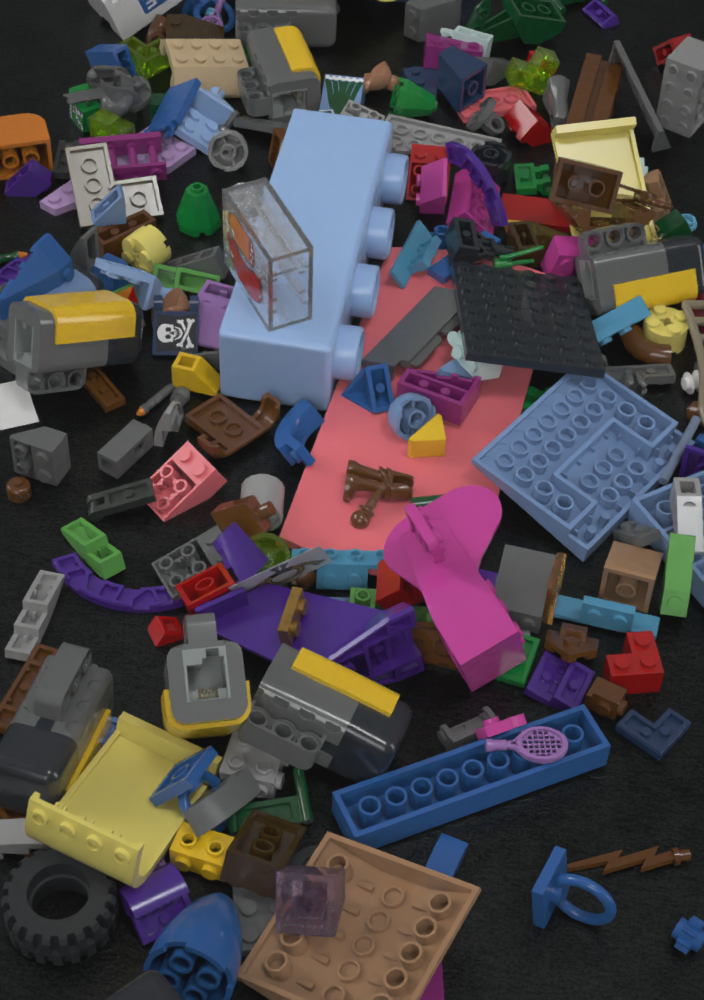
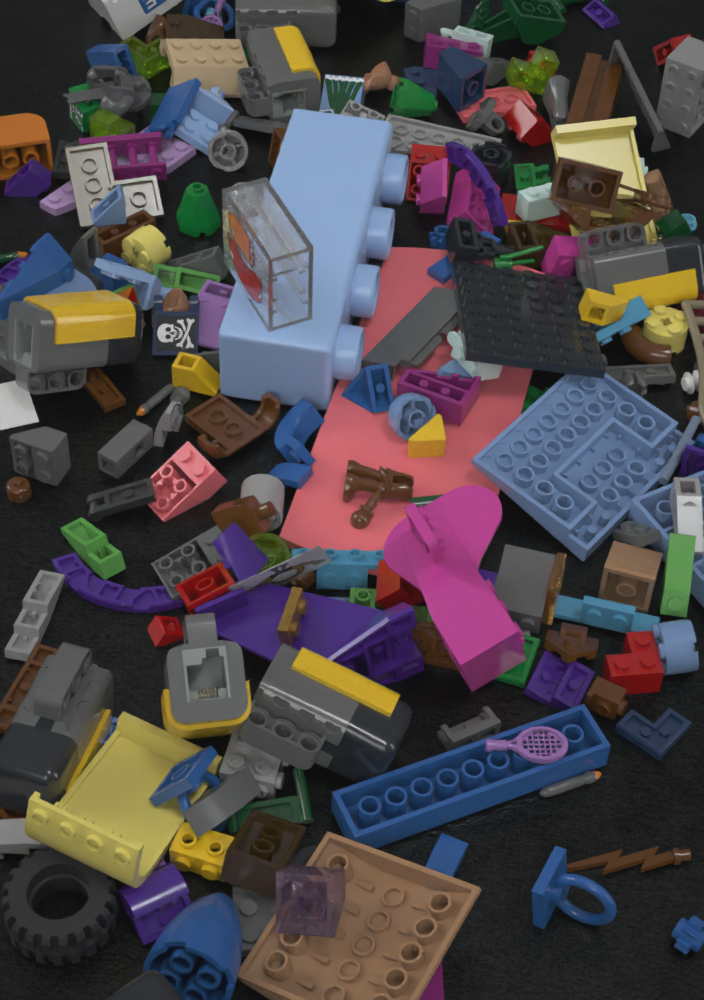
dark azure bracket [389,220,442,289] -> none
dark pink plate [475,713,527,740] -> none
none -> blue slope [269,463,314,489]
none -> light aqua brick [515,183,560,221]
none -> dark grey piece [539,771,601,797]
none -> yellow slope [578,288,629,326]
none -> medium blue brick [652,619,699,676]

